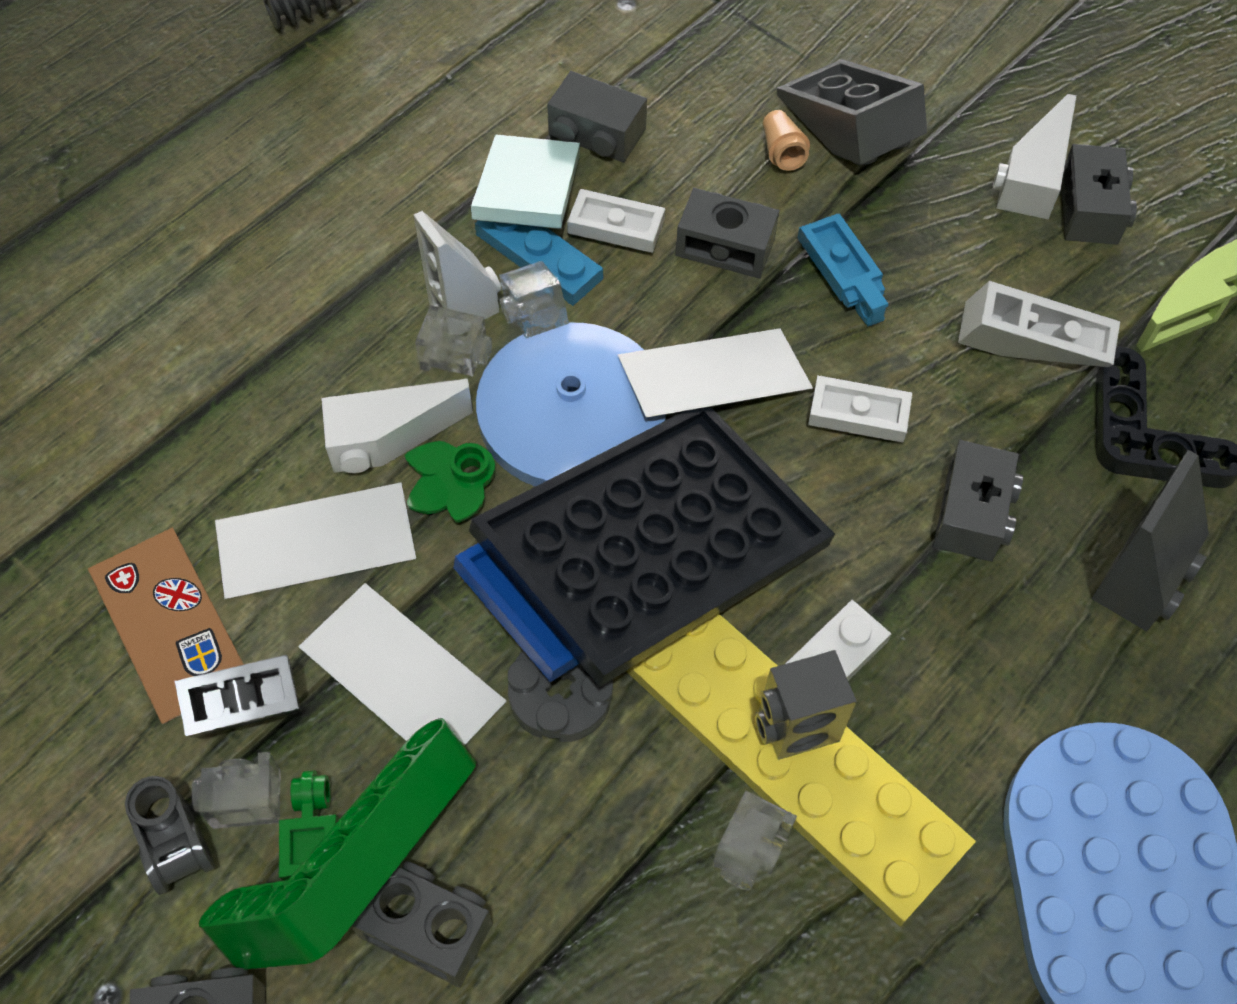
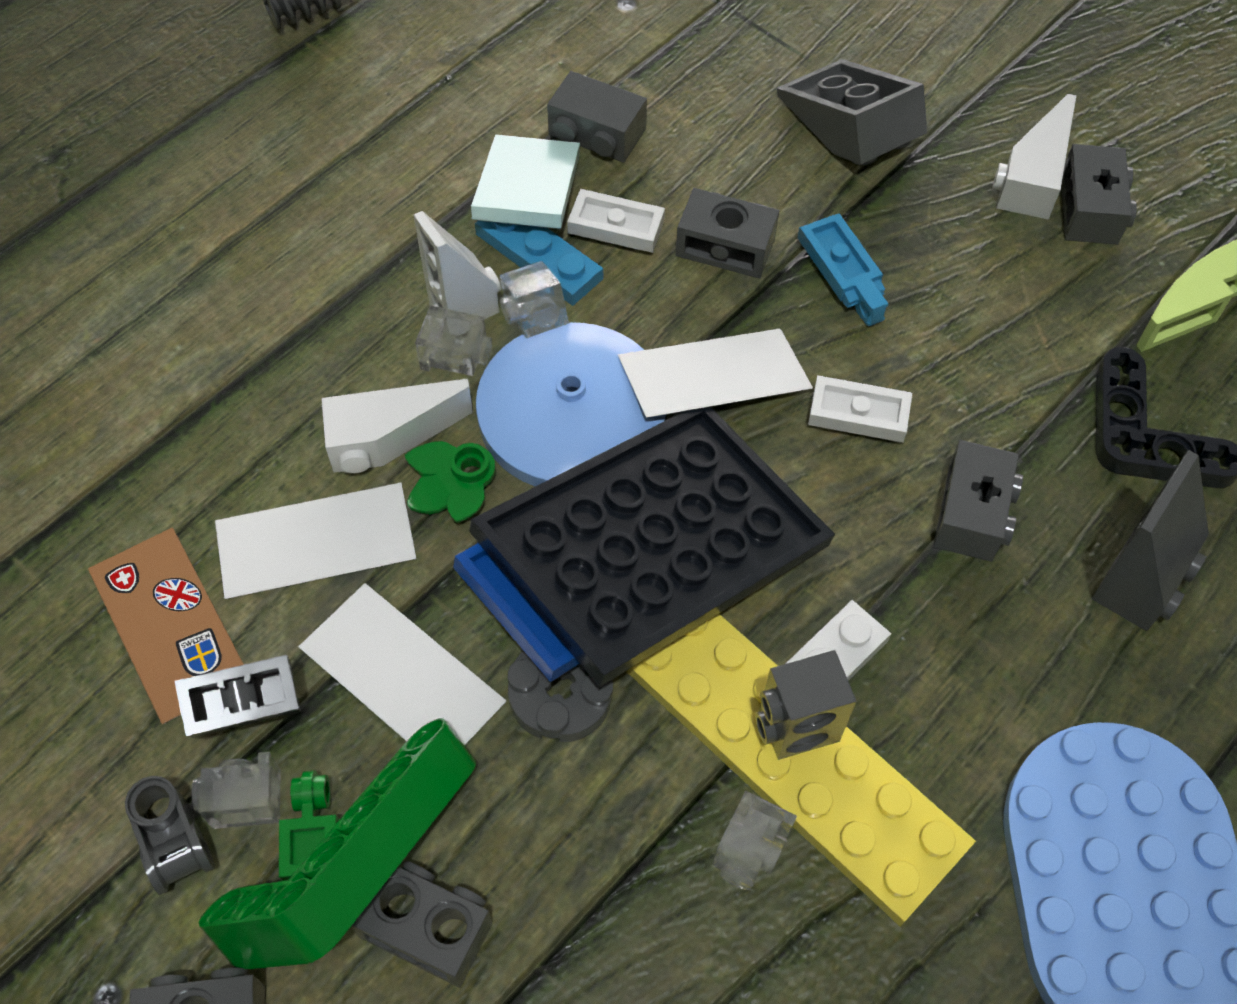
light nougat cone [763,110,810,171] -> none
white slope [958,281,1120,367] -> none

